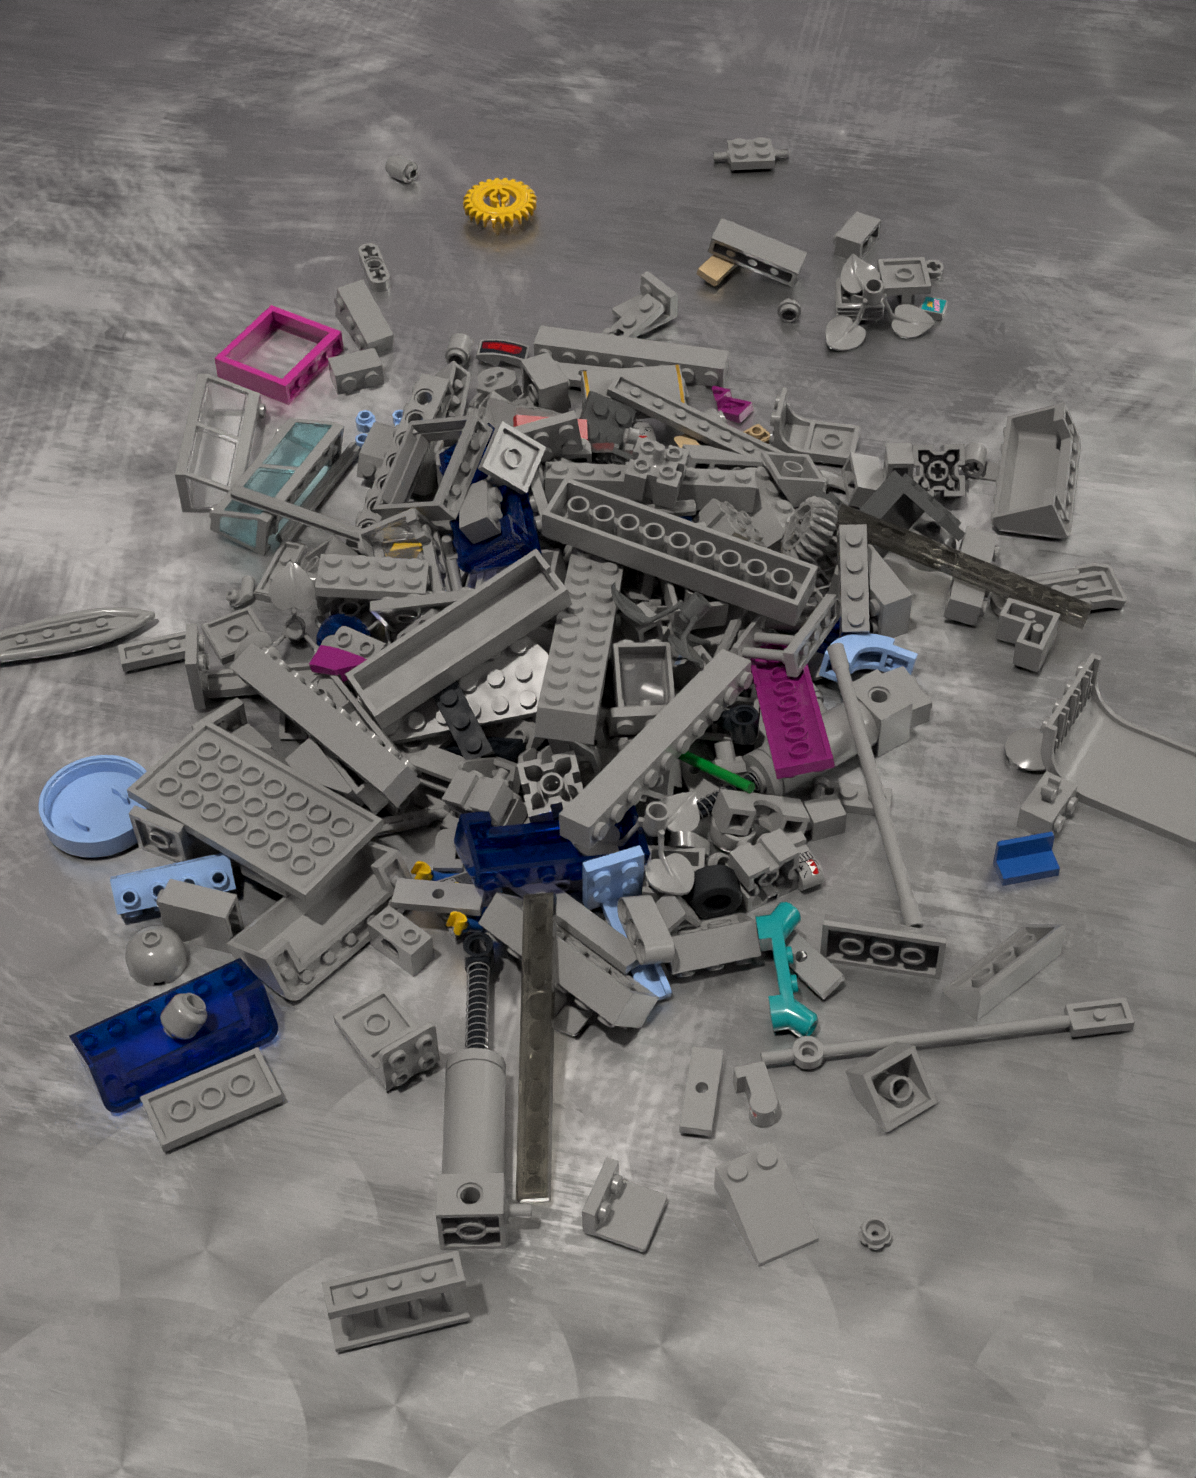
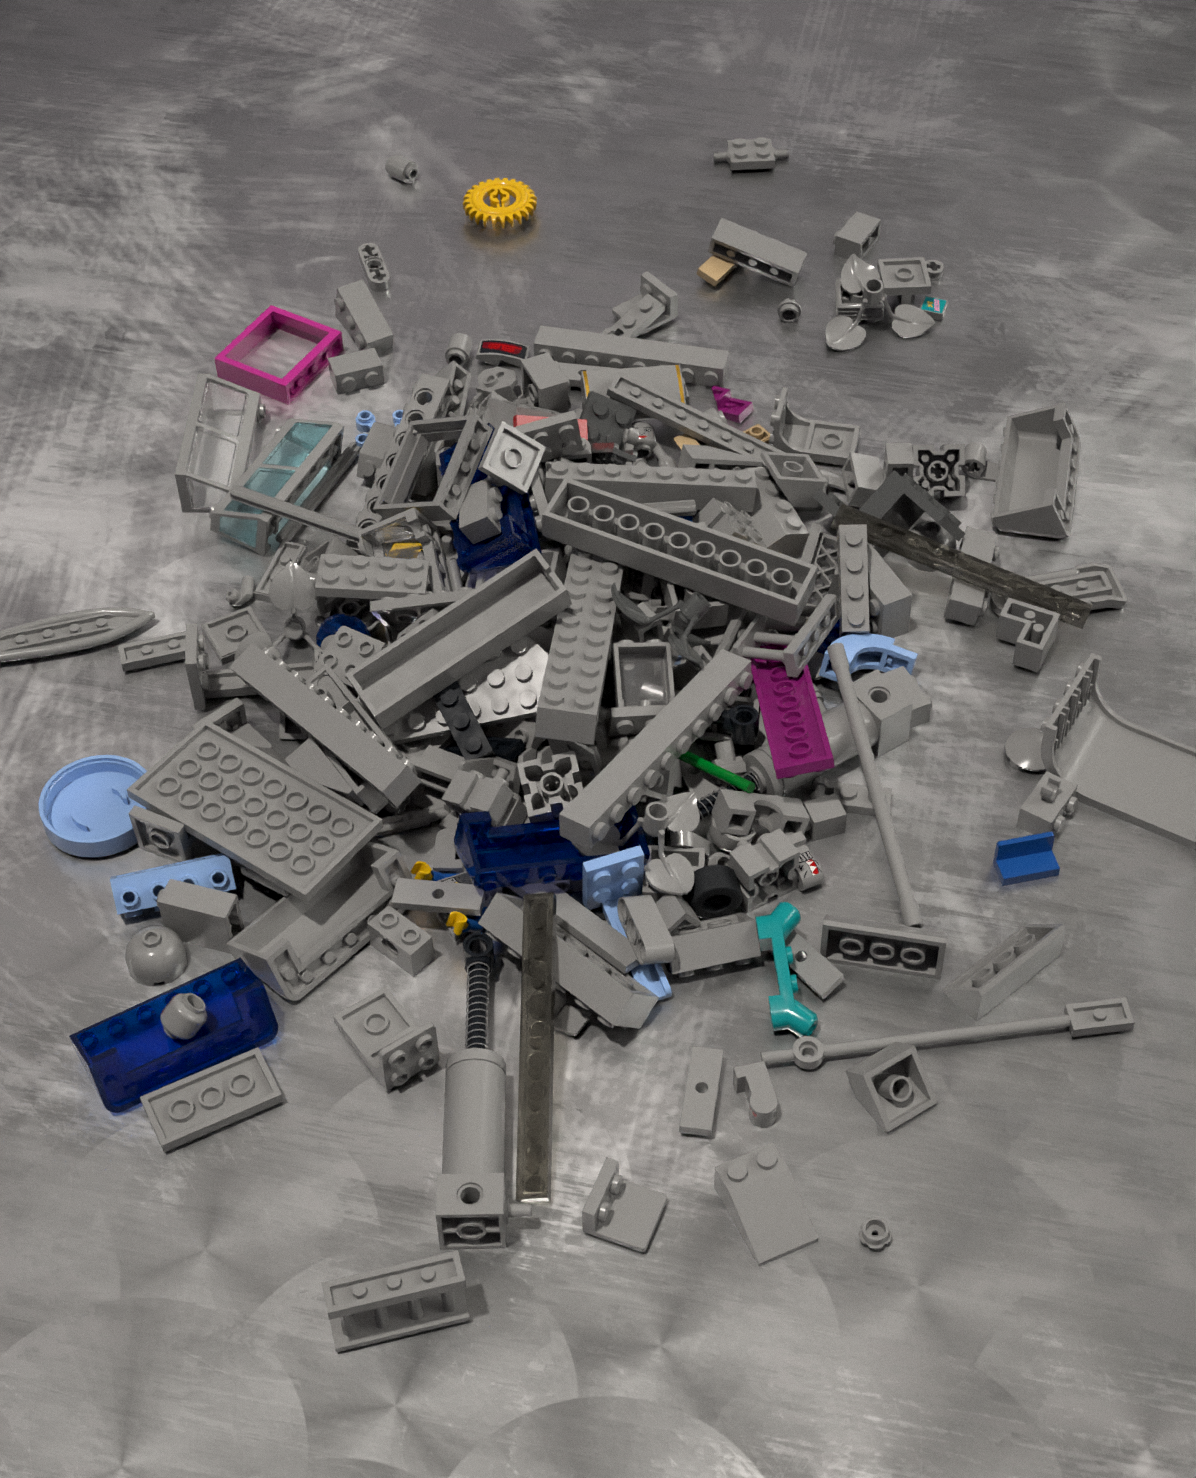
magenta slope [309,645,367,682] -> none
light grey brick [622,437,690,509] -> none
light grey gear [780,496,838,564] -> none

